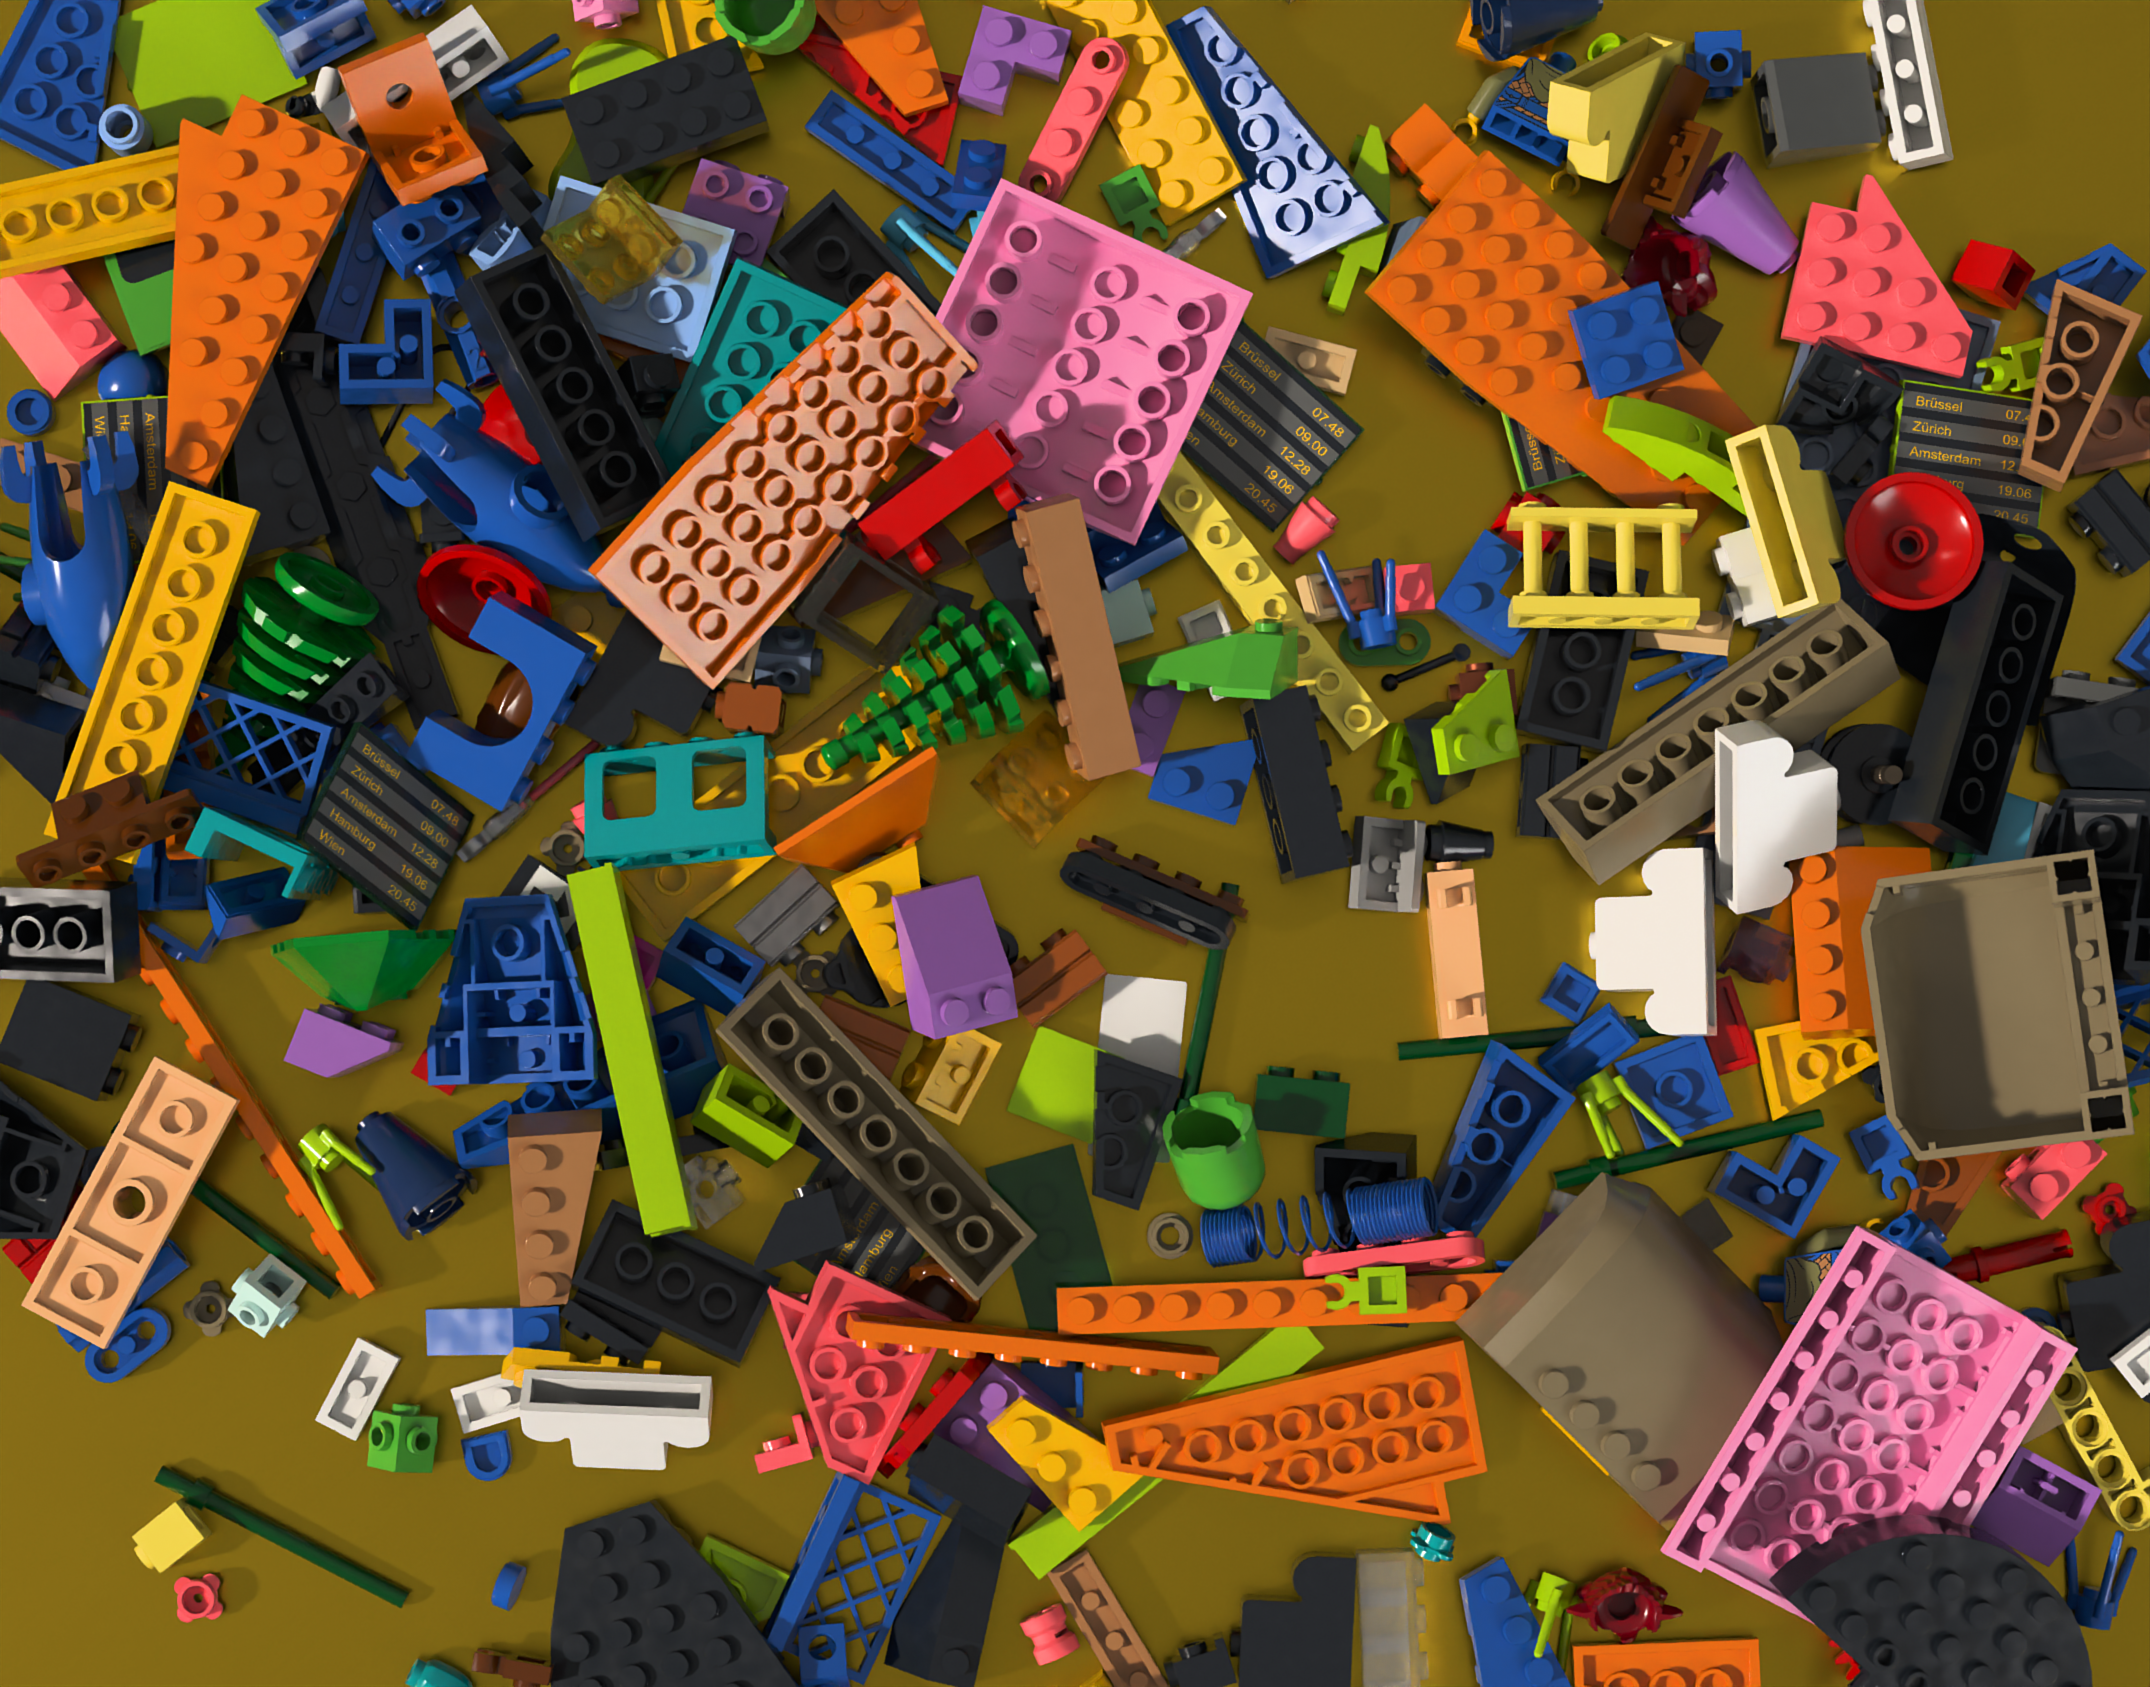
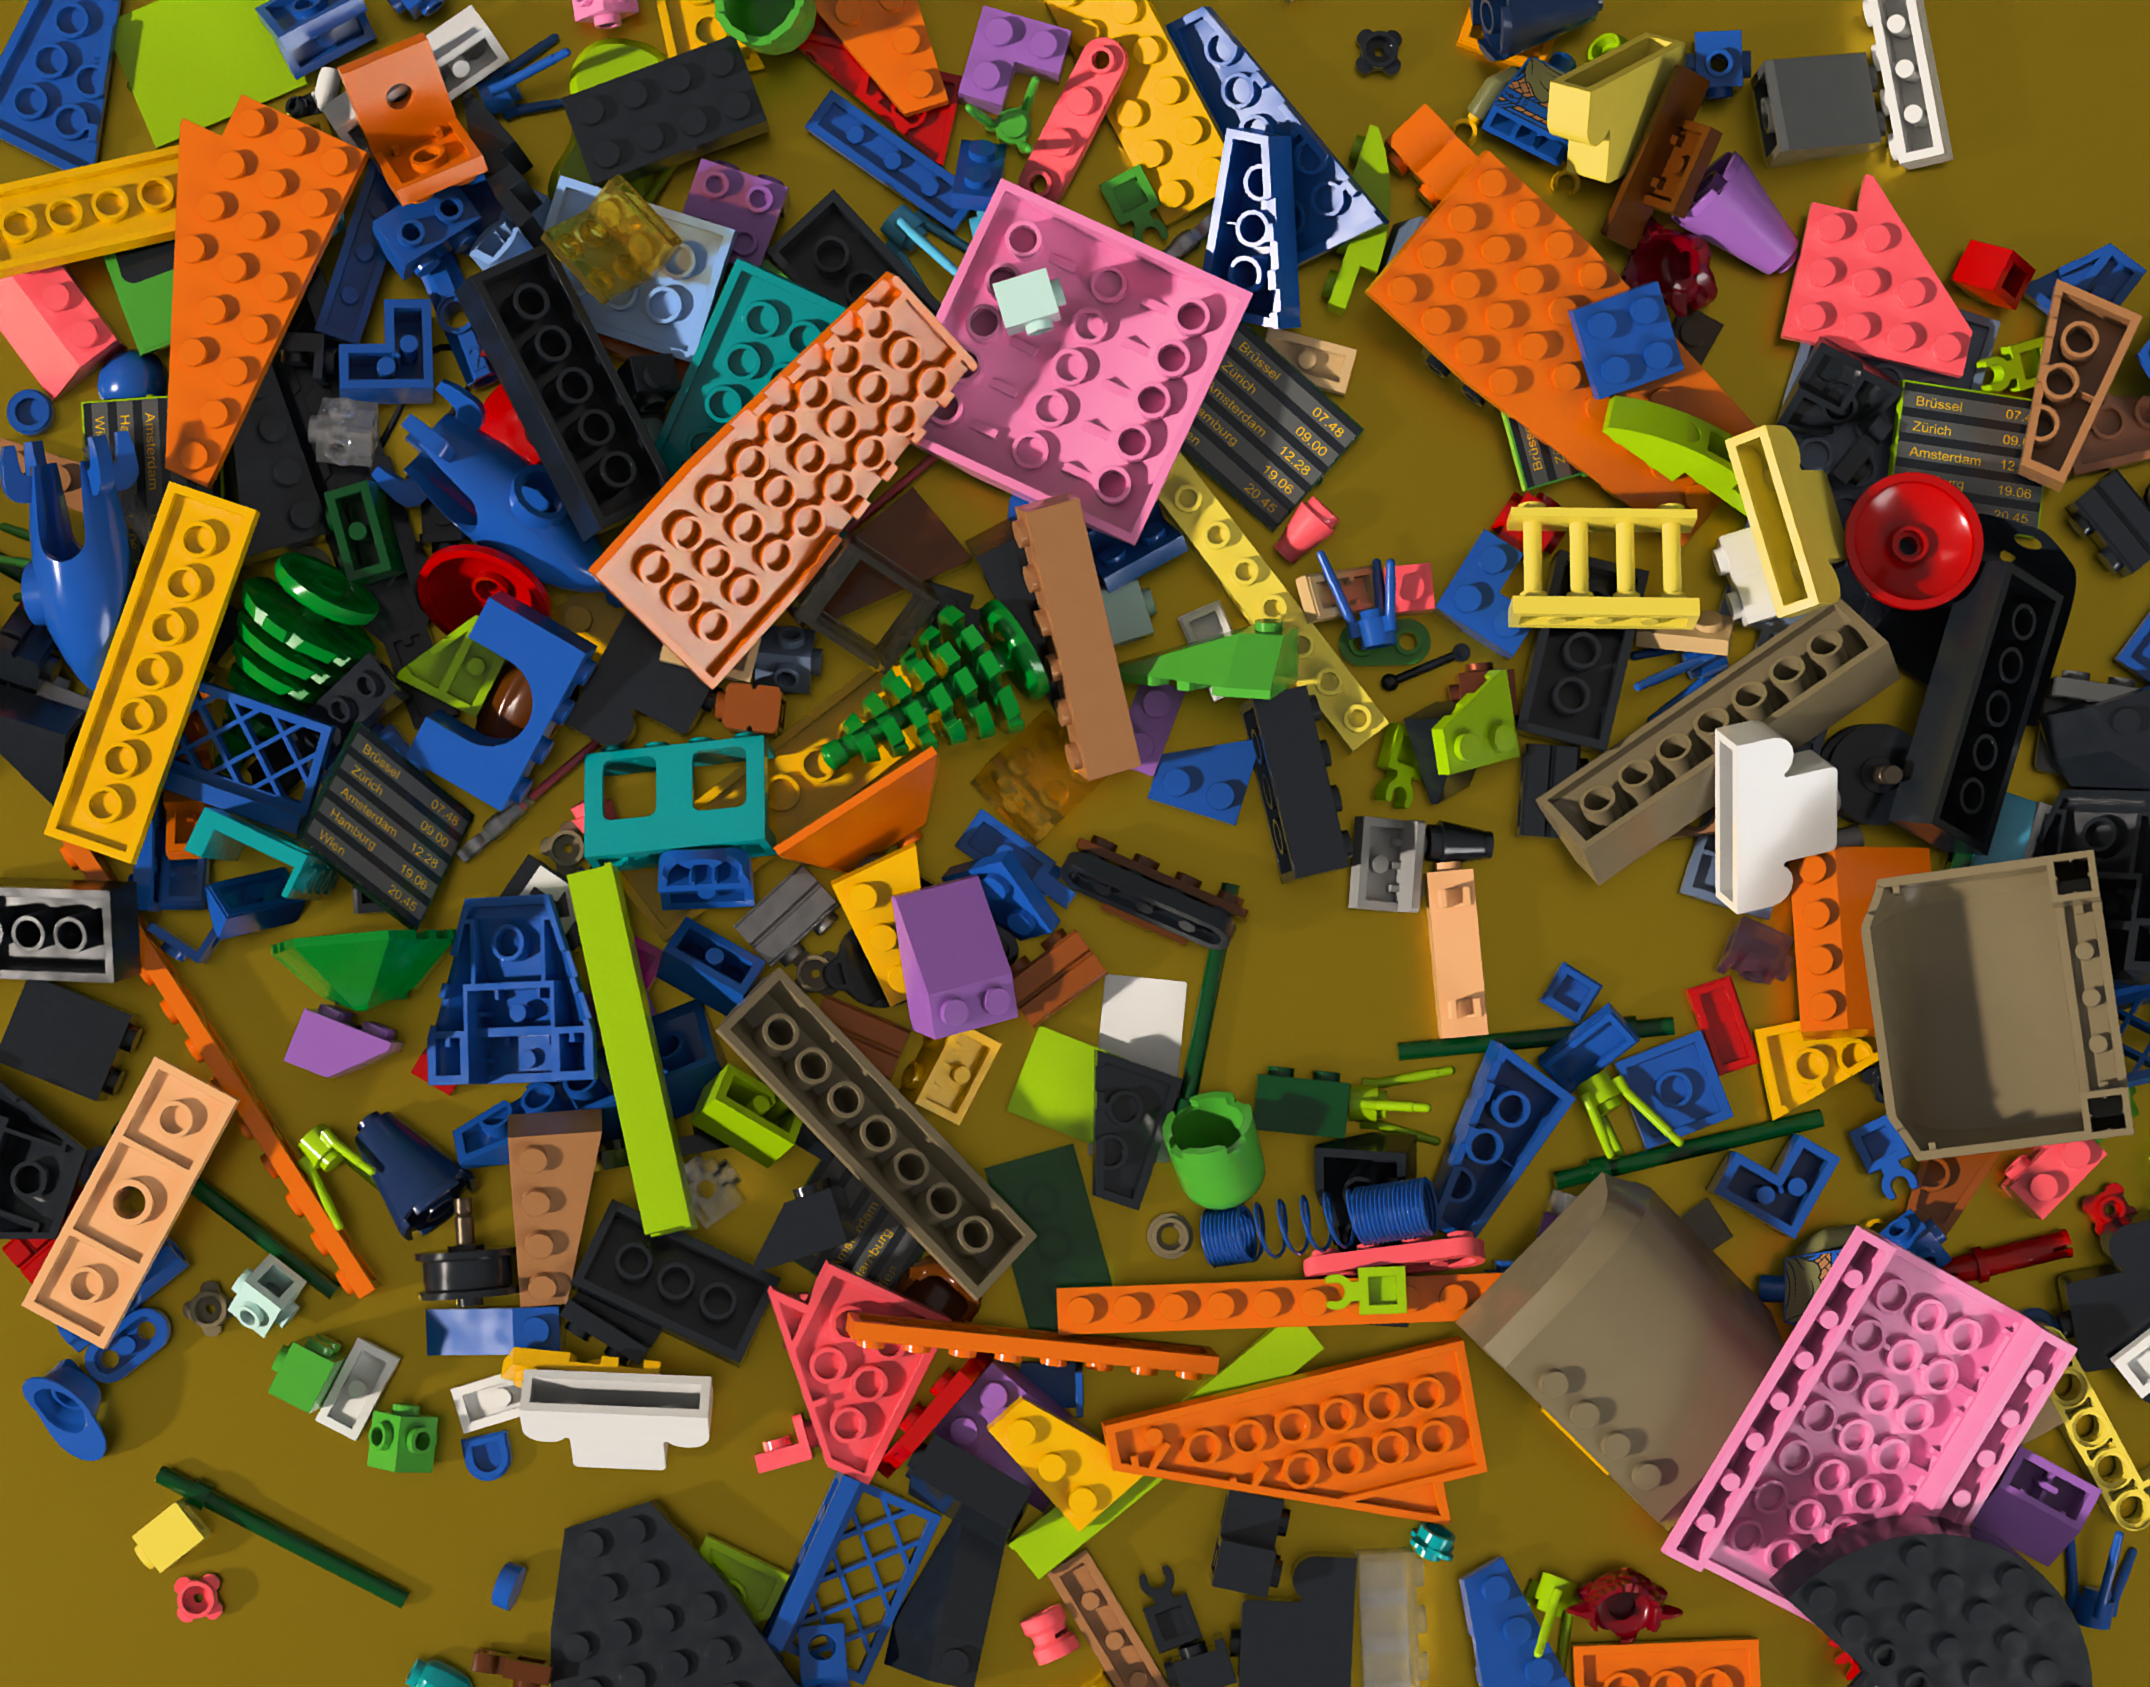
reddish brown bracket [16,770,204,888] -> none
light blue brick [99,104,153,157] -> none
red brick [858,419,1028,575] -> none
white brick [1589,848,1717,1037] -> none
none -> blue piece [22,1358,107,1461]
none -> bright green brick [268,1333,348,1413]
none -> clear brick [308,397,379,467]
none -> dark green brick [324,480,407,585]
none -> lime wing [396,614,506,718]
none -> black wheel [415,1198,519,1307]
none -> blue slope [657,847,755,911]
none -> blue wing [941,850,1060,941]
none -> blue hinge [955,809,1077,909]
none -> bright green plant [965,76,1040,155]
none -> light aqua brick [992,267,1067,336]
none -> black plate [1139,1565,1203,1654]
none -> blue wedge [1203,128,1301,329]
none -> black brick [1209,1489,1291,1598]
none -> lime plant [1349,1066,1455,1146]
none -> black plate [1356,29,1402,76]

